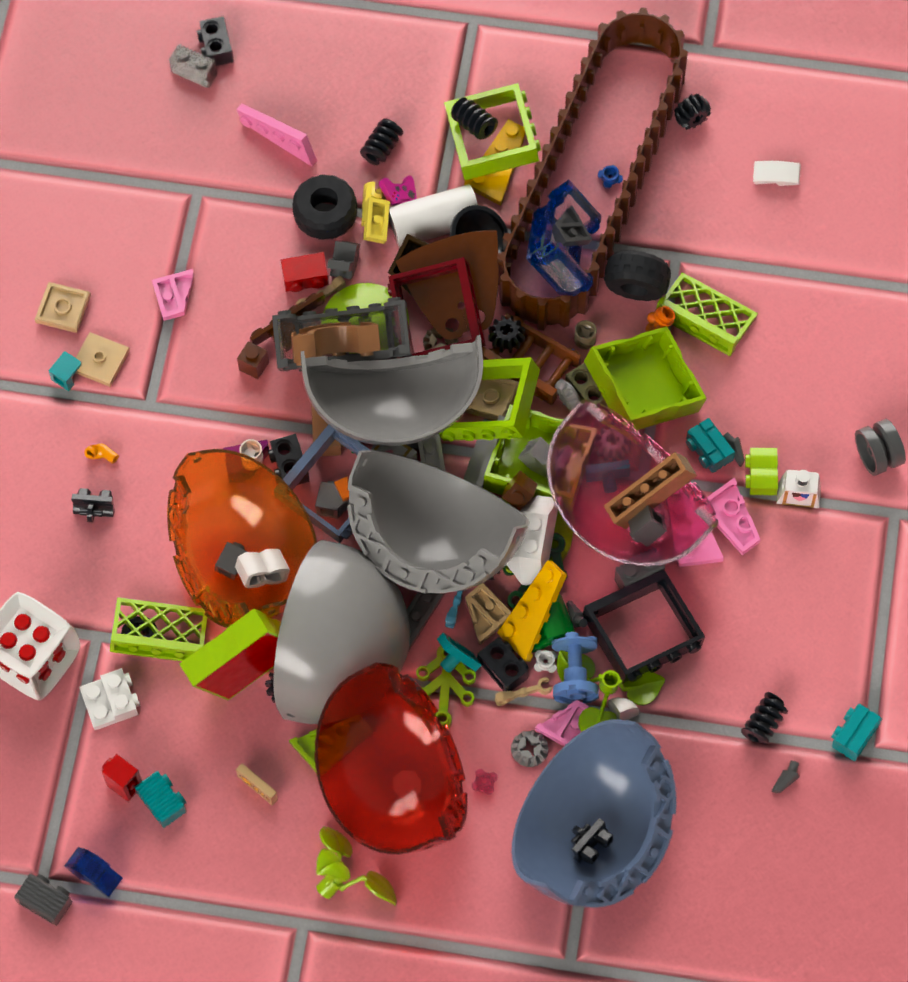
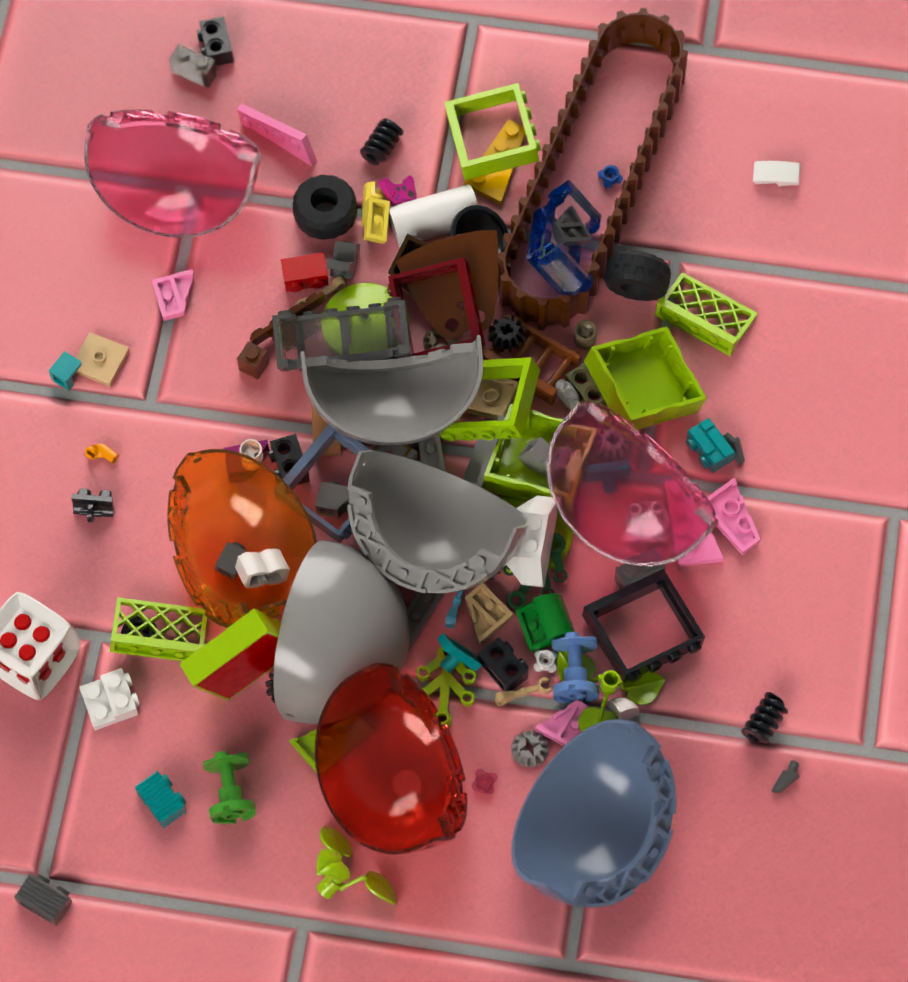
tan plate [35,282,91,333] -> none
clear blue brick [64,847,123,897] -> none
red brick [101,754,142,802] -> none
tan tile [236,764,278,806] -> none
medium nougat brick [291,322,381,366] -> none
orange piece [334,476,349,502] -> none
black piece [451,97,498,140] -> none
yellow wing [497,560,567,662] -> none
reddish brown brick [502,471,538,511] -> none
dark grey bar [566,601,588,628] -> none
black hips [571,818,614,864] -> none
medium nougat brick [604,452,697,529] -> none
dark grey brick [628,505,667,547] -> none
orange piece [645,306,675,332] -> none
black gear [674,94,711,130] -> none
lime brick [745,448,778,495] -> none
white torso [777,470,821,508] -> none
teal brick [831,704,882,761] -> none
dark grey wheel [855,419,906,476] -> none
none -> clear pink windscreen [84,109,261,238]
none -> bright green piece [203,751,257,824]

